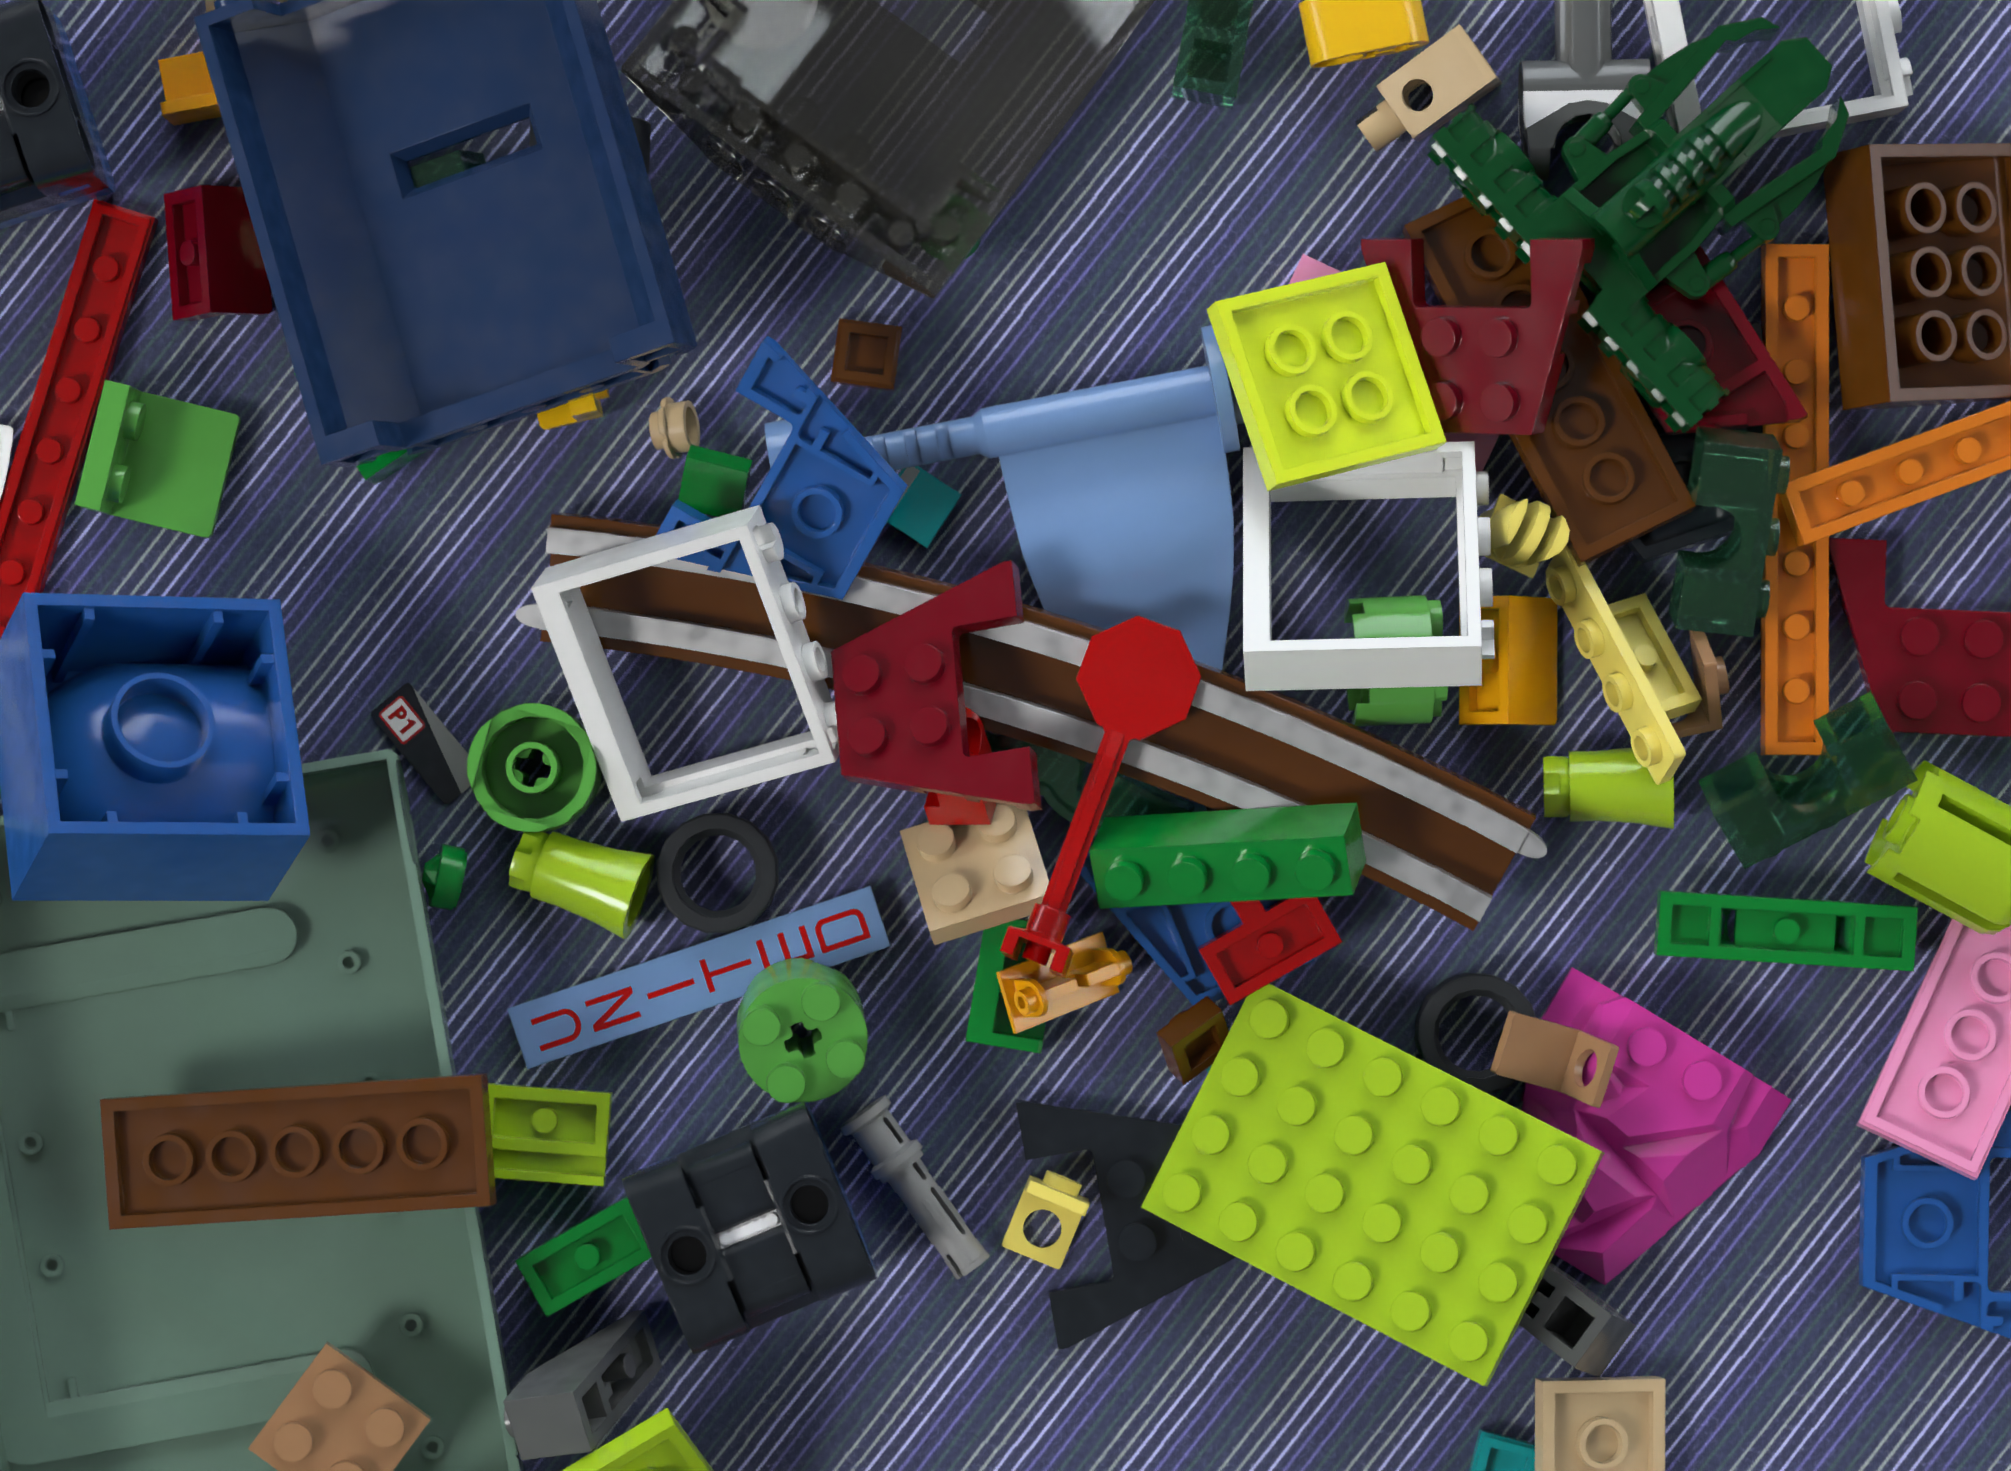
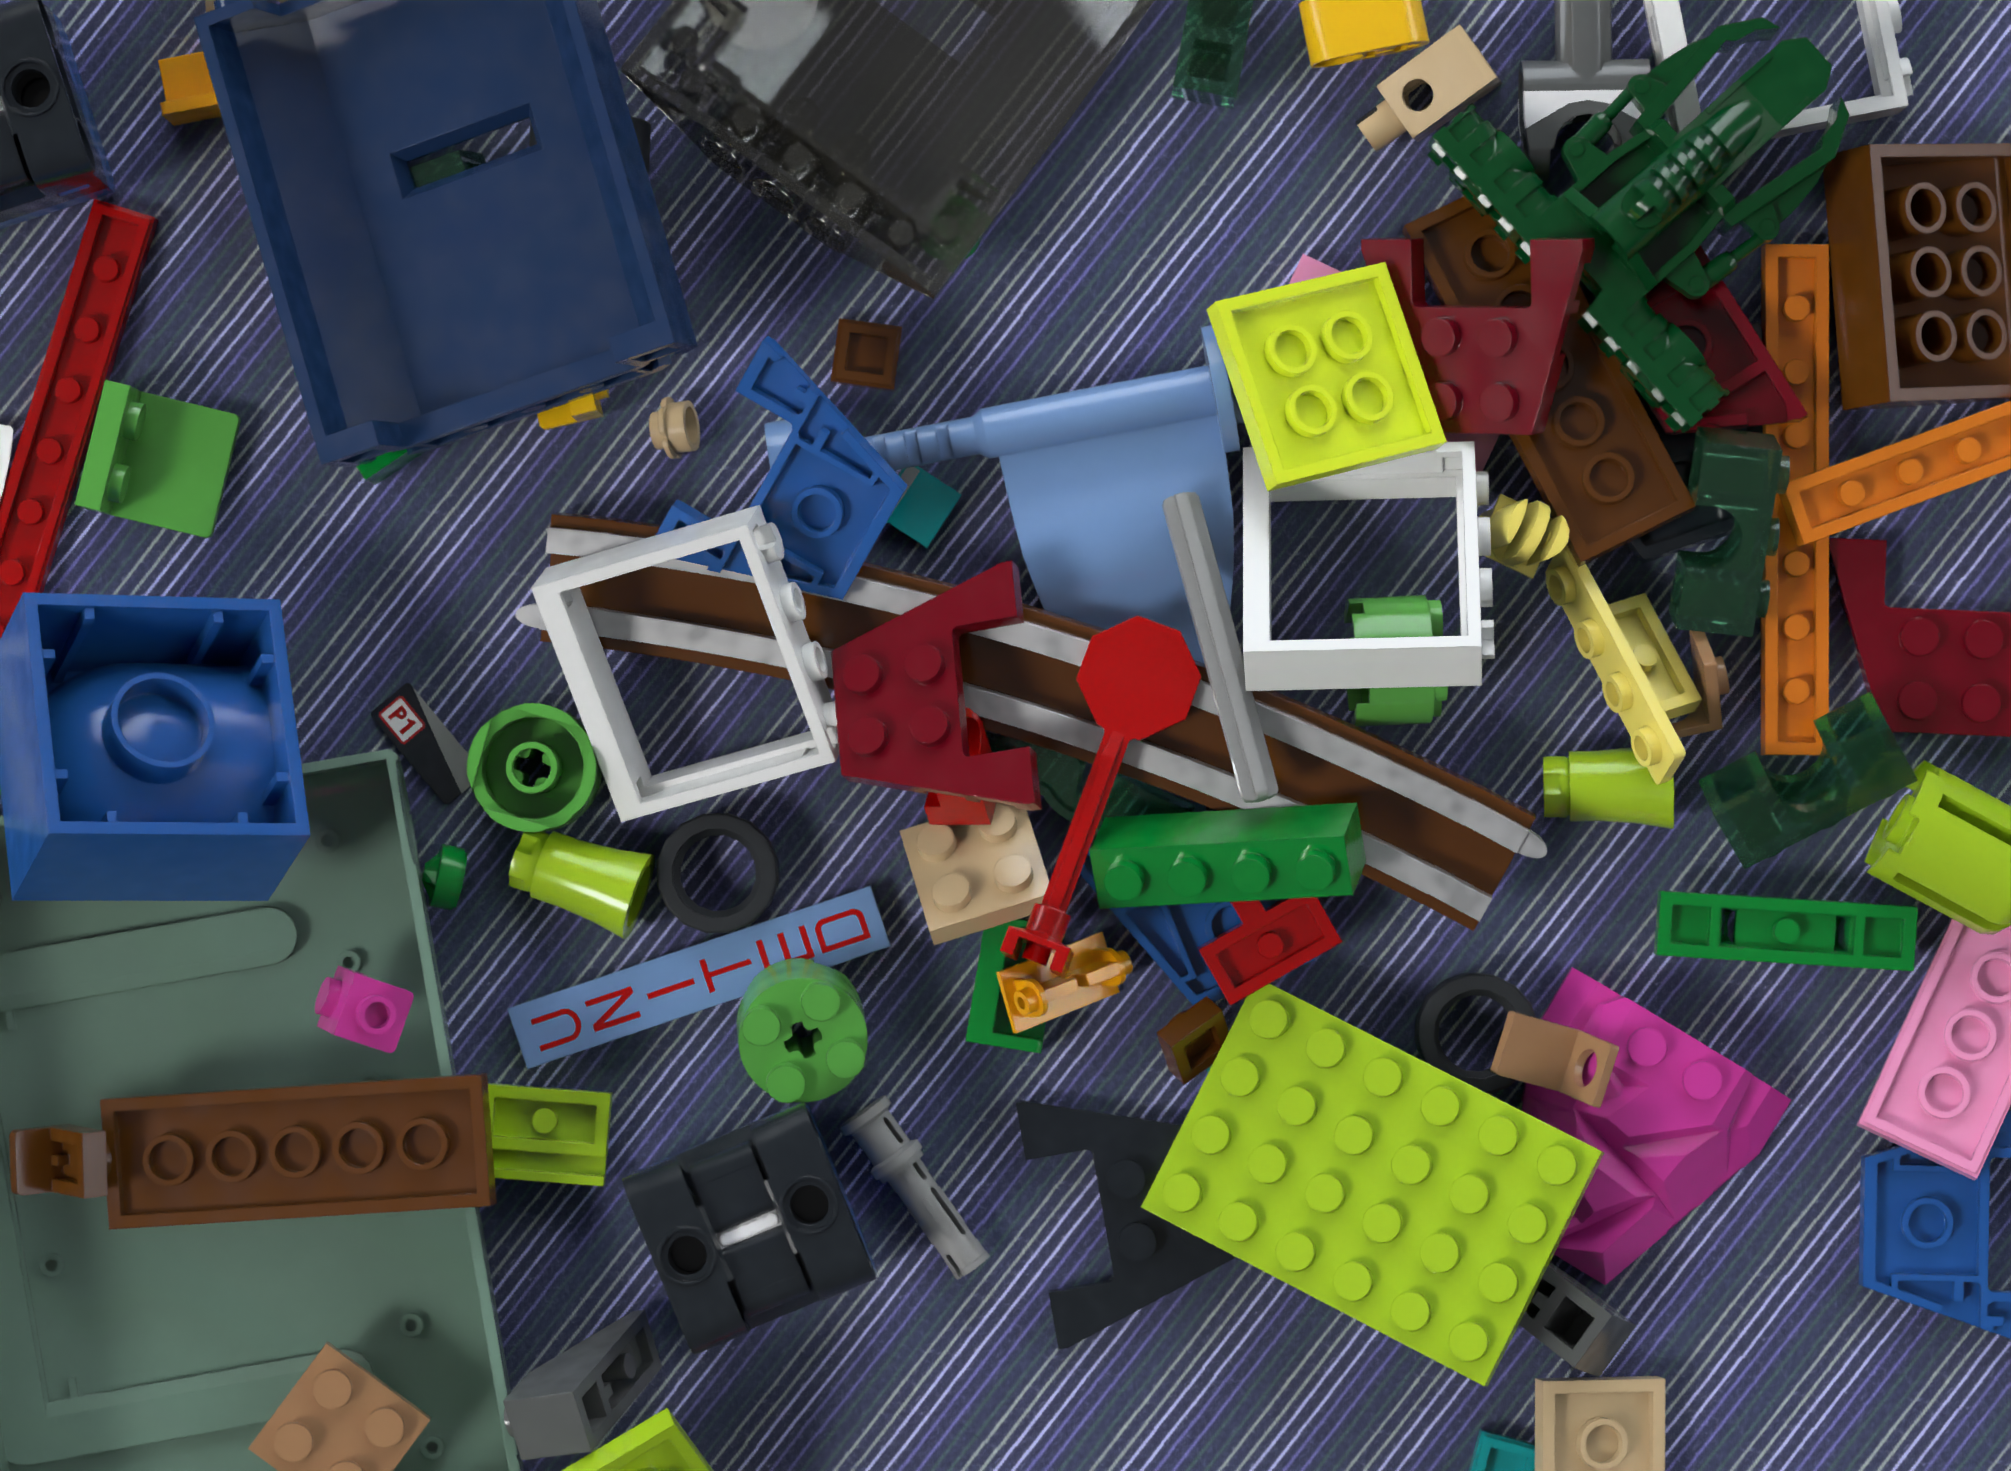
dark red panel [164,185,272,321] -> none
green panel [515,1196,652,1317] -> none
green tile [679,444,753,517] -> none
light yellow bracket [1002,1170,1090,1269] -> none
light orange panel [1459,595,1557,725] -> none
none -> reddish brown bracket [9,1124,112,1199]
none -> dark pink bracket [315,965,414,1053]
none -> light grey axle [1162,492,1279,803]

